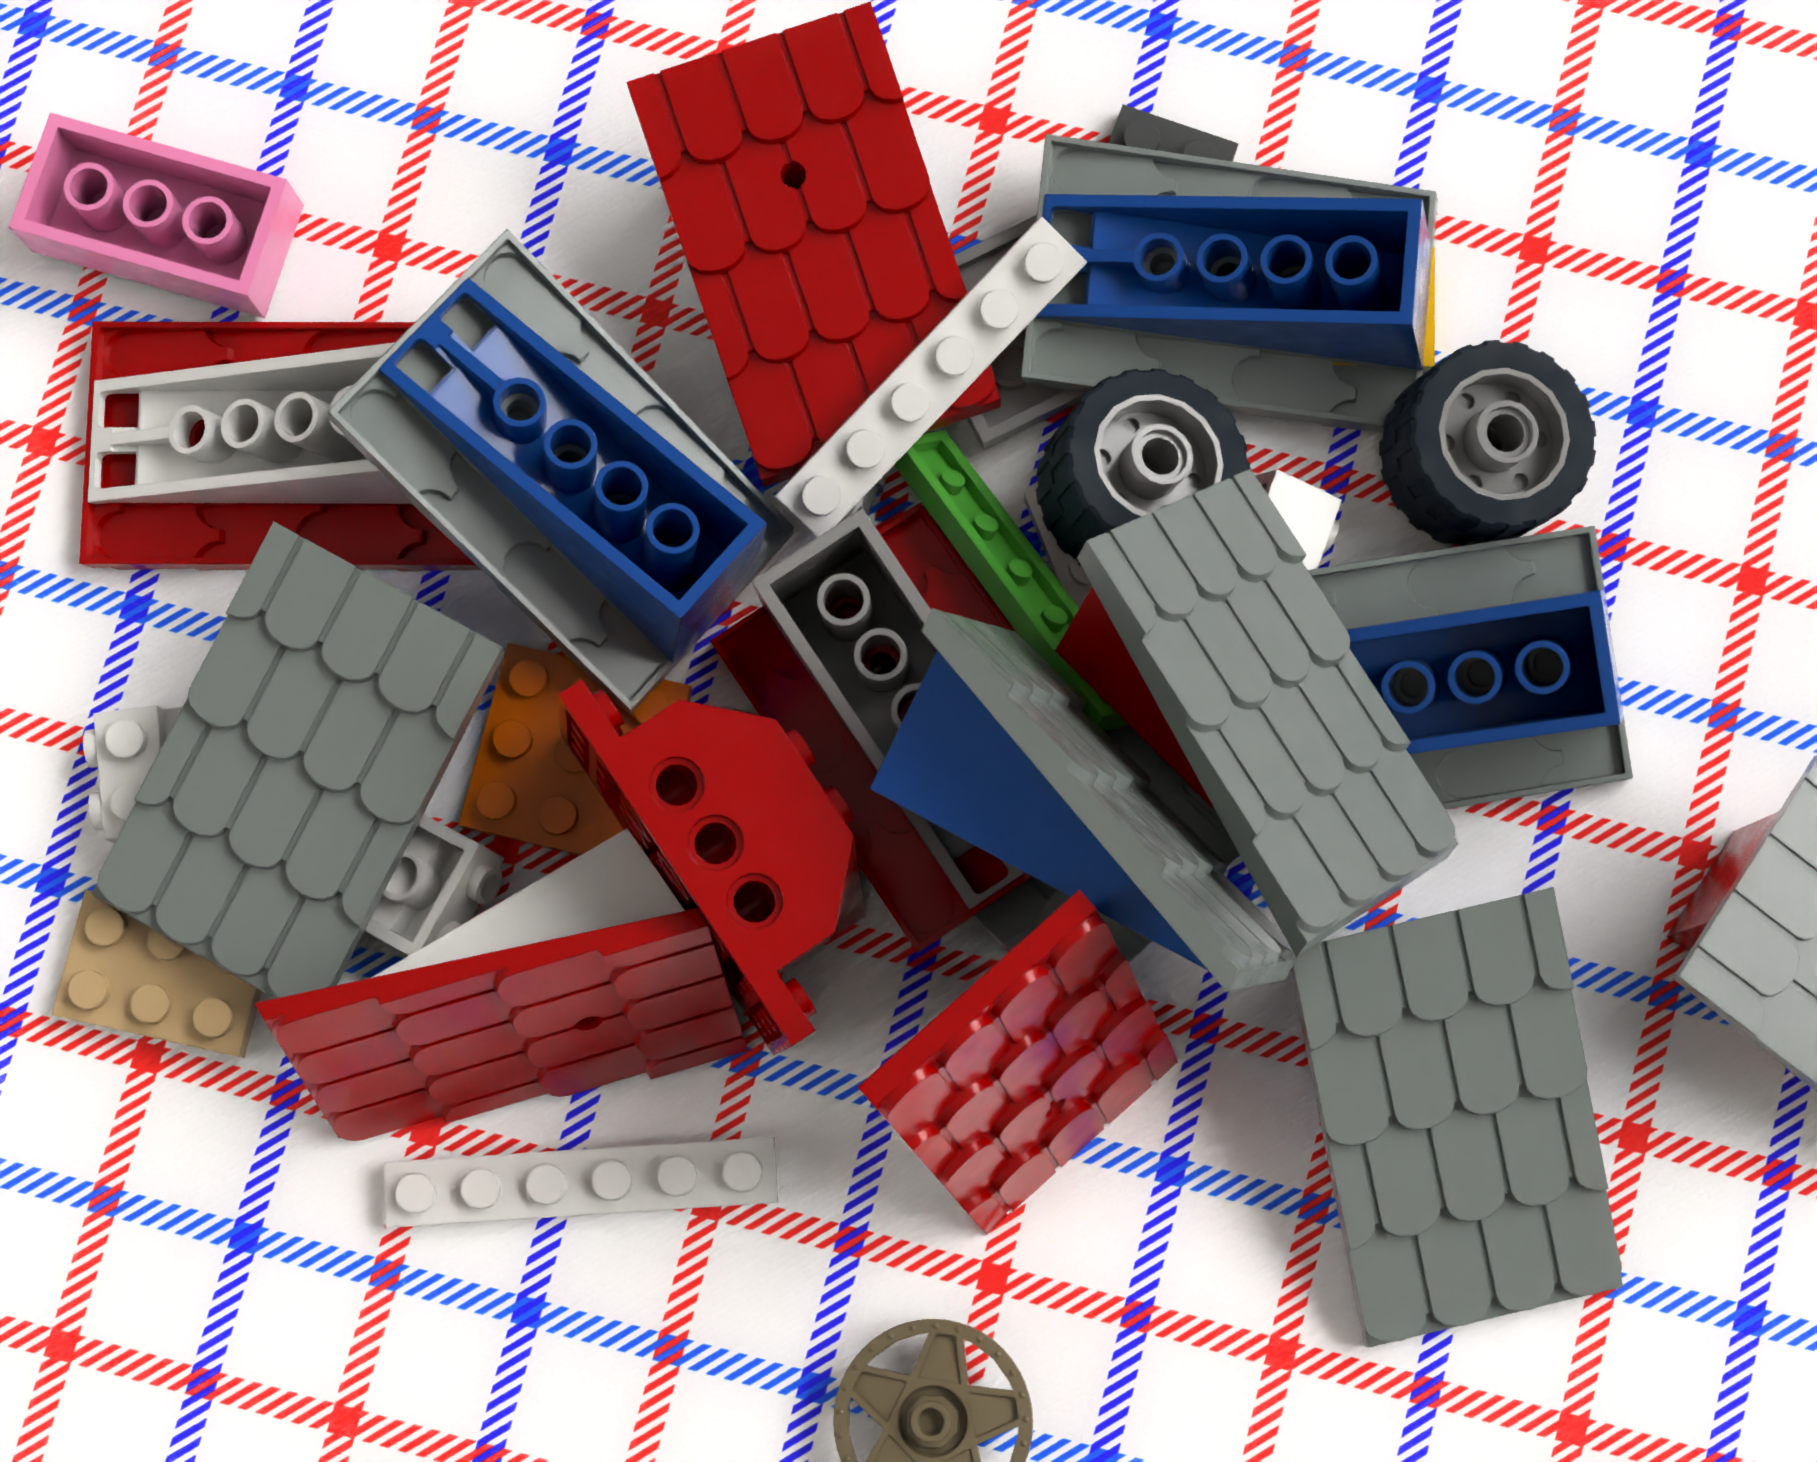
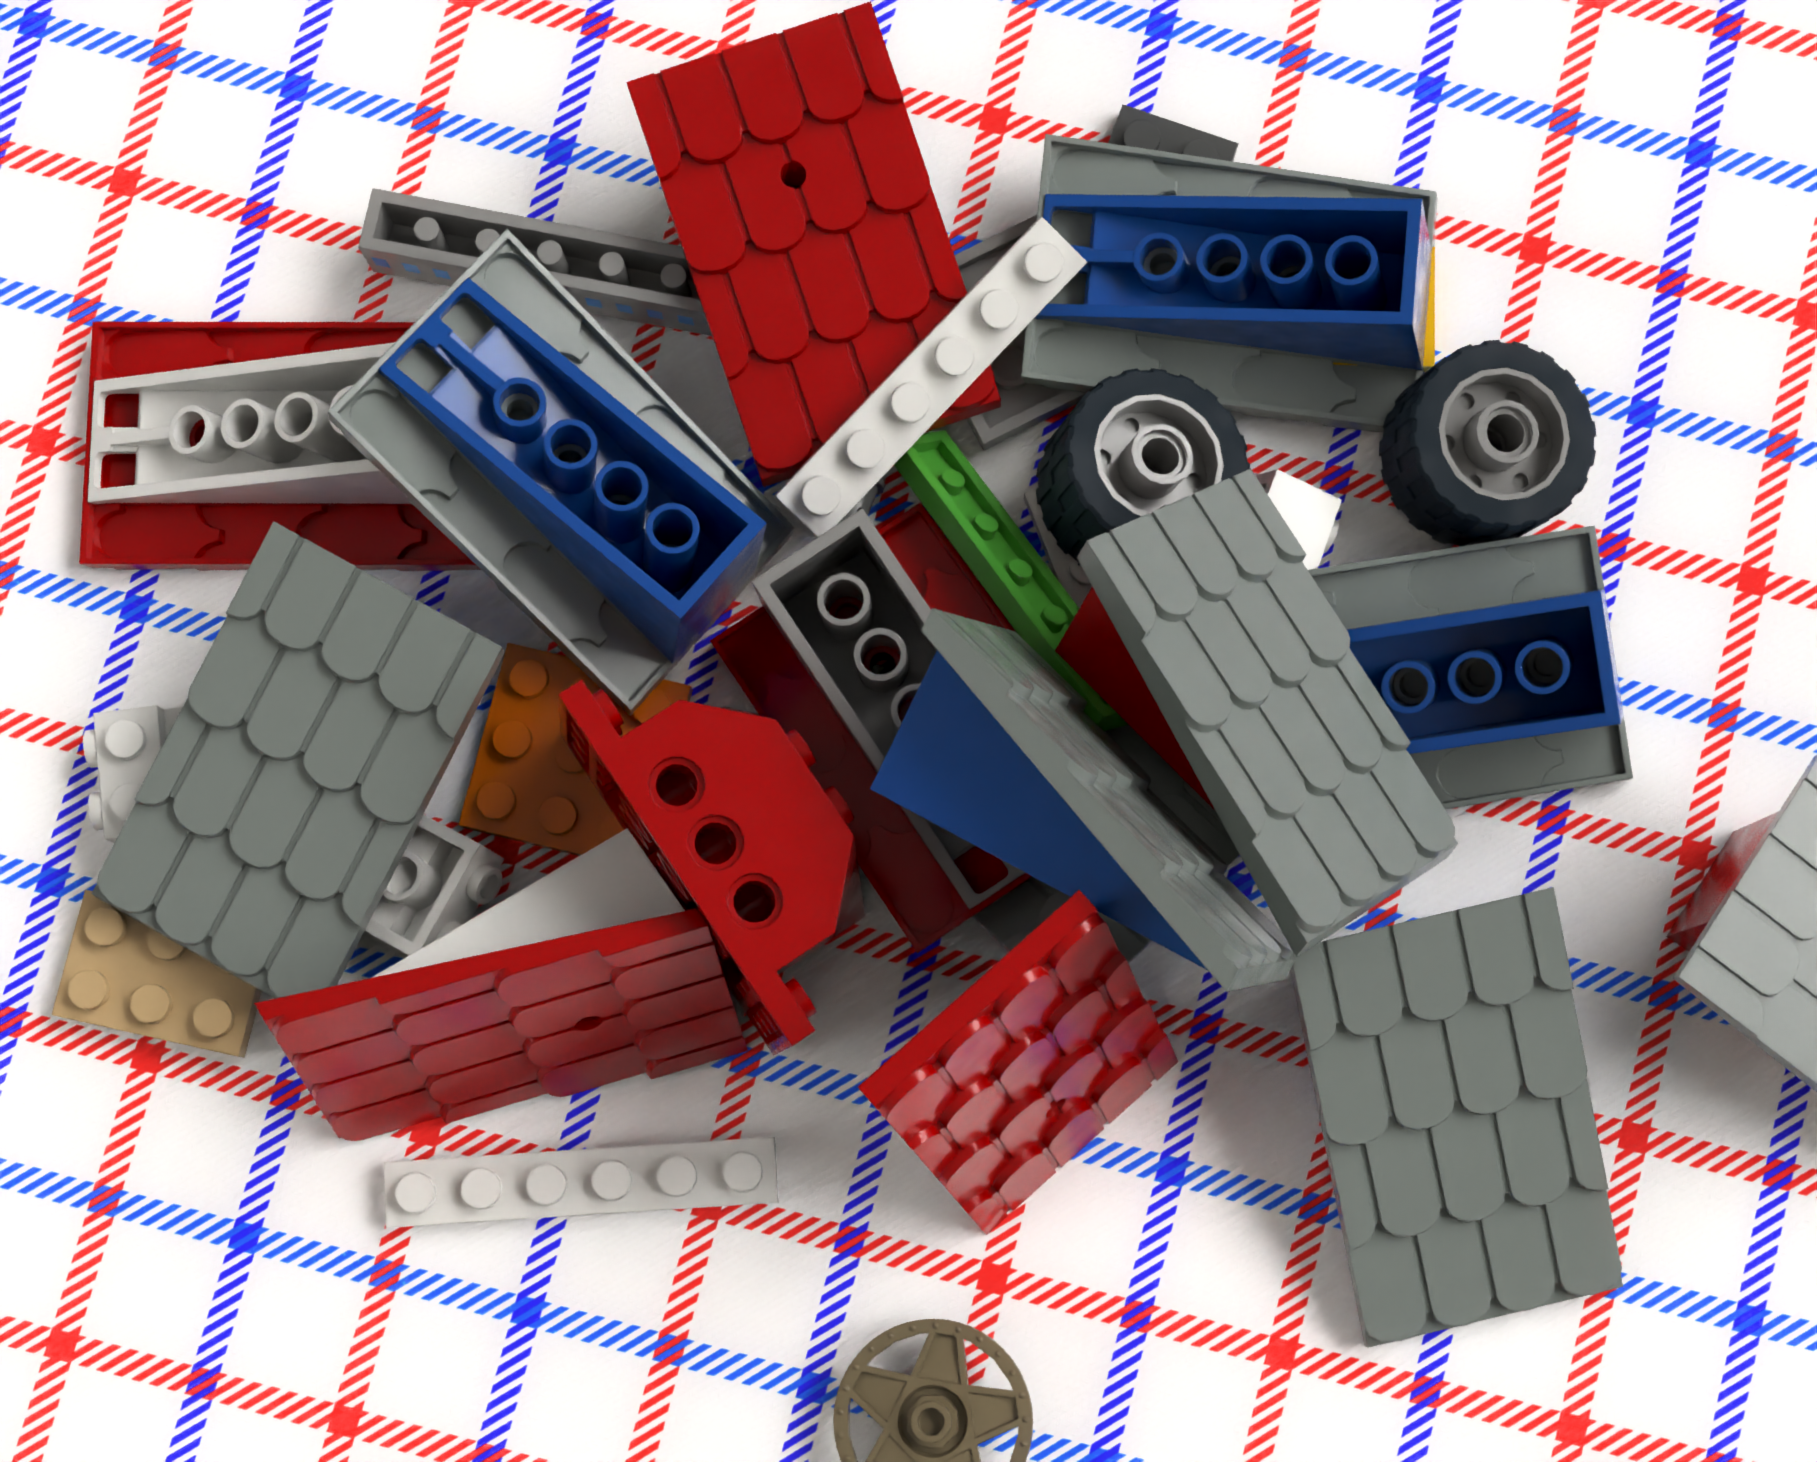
bright pink brick [8,112,304,318] -> none
none -> light grey brick [358,188,712,336]

